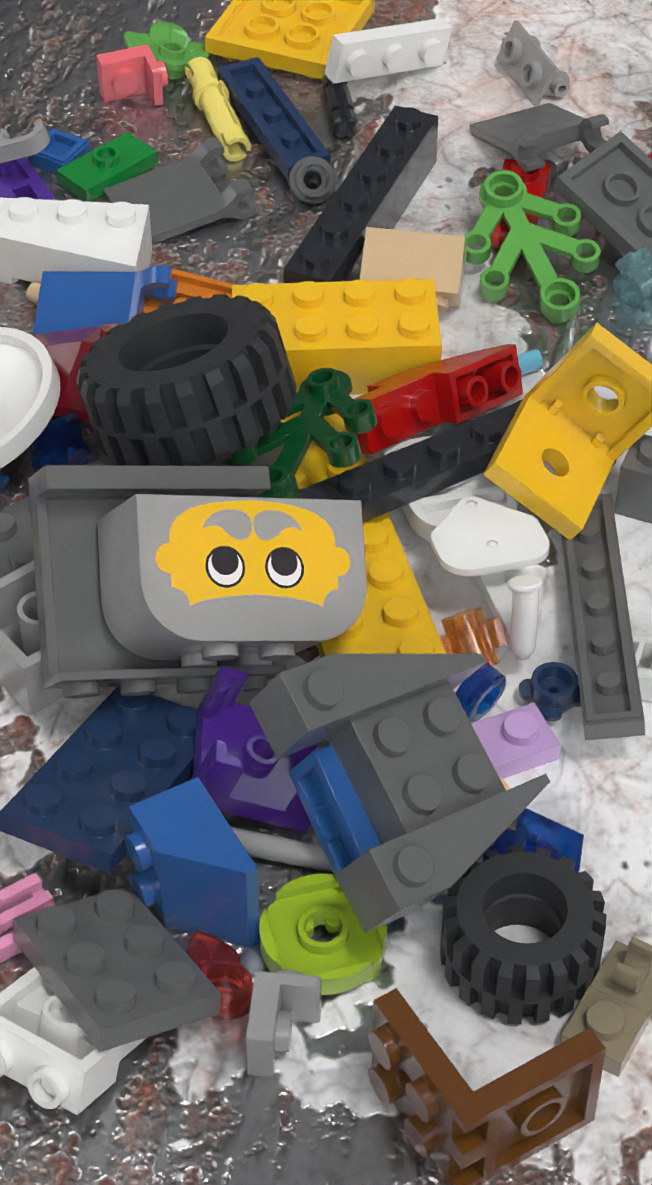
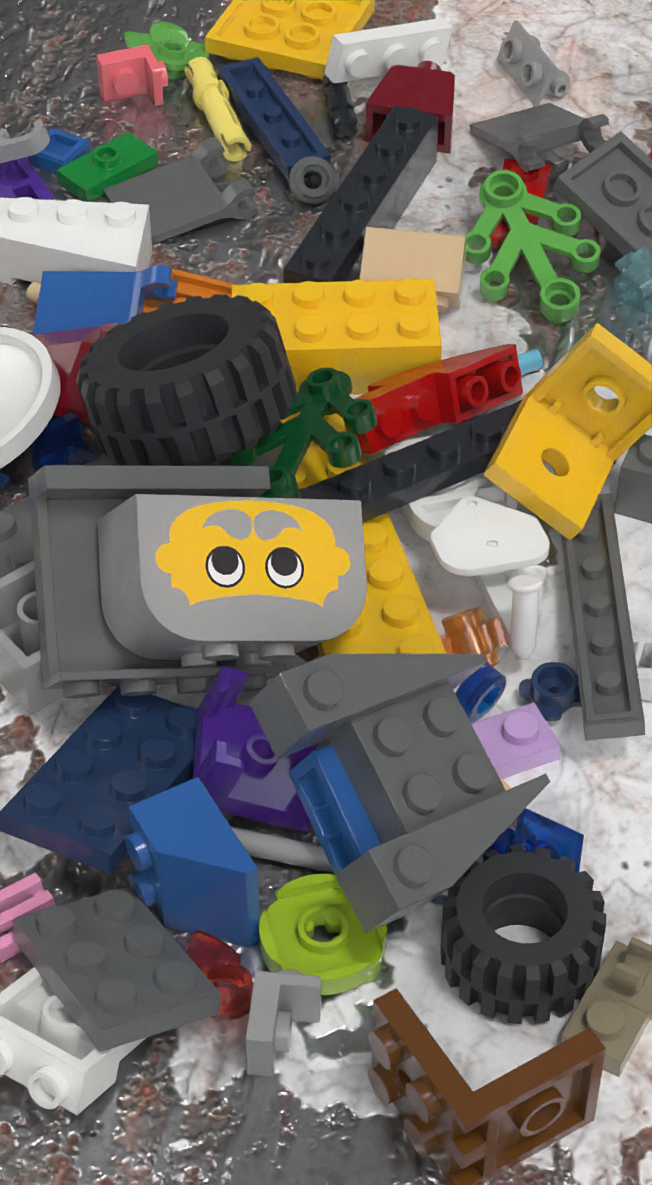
none -> dark red torso [366,60,455,154]

